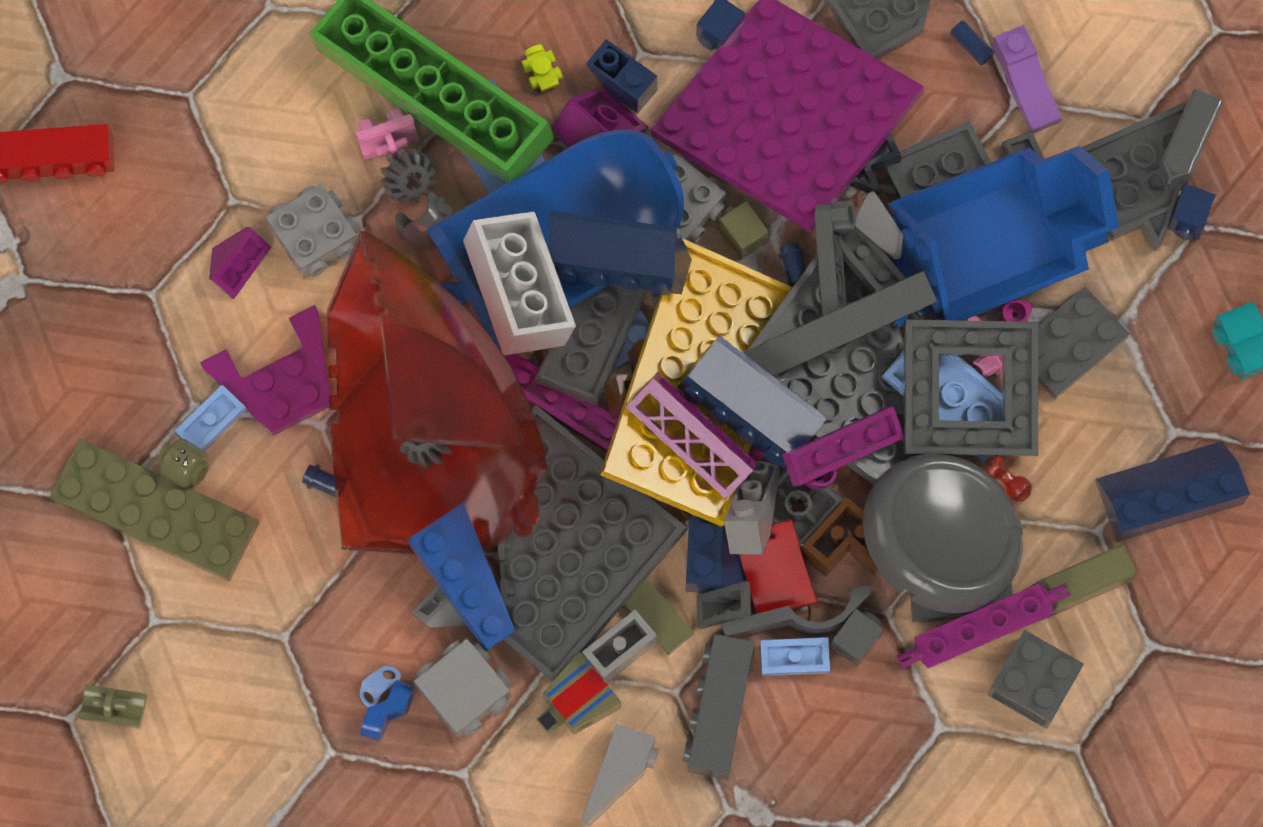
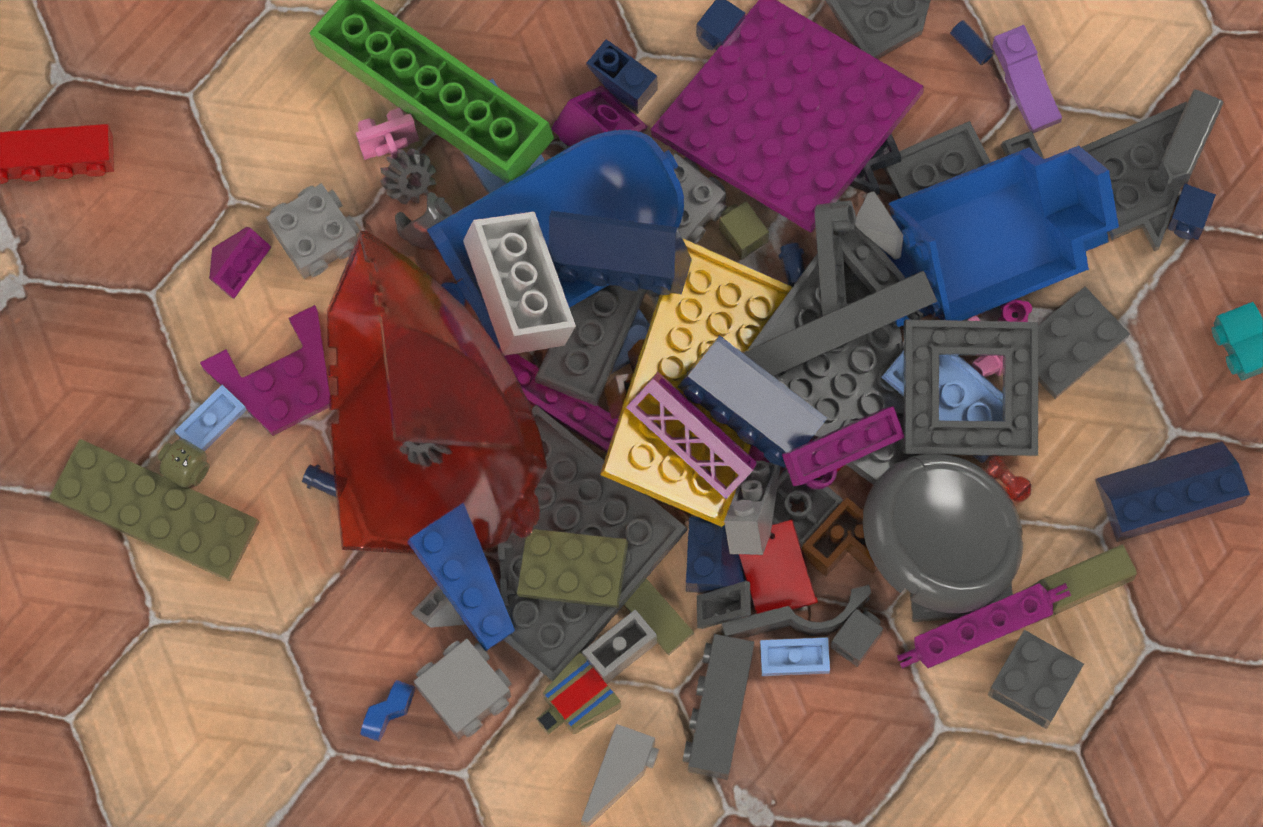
olive hips [79,684,147,729] -> none
light blue piece [359,666,401,707] -> none
neon yellow piece [521,44,563,92] -> none
none -> olive plate [517,528,628,608]

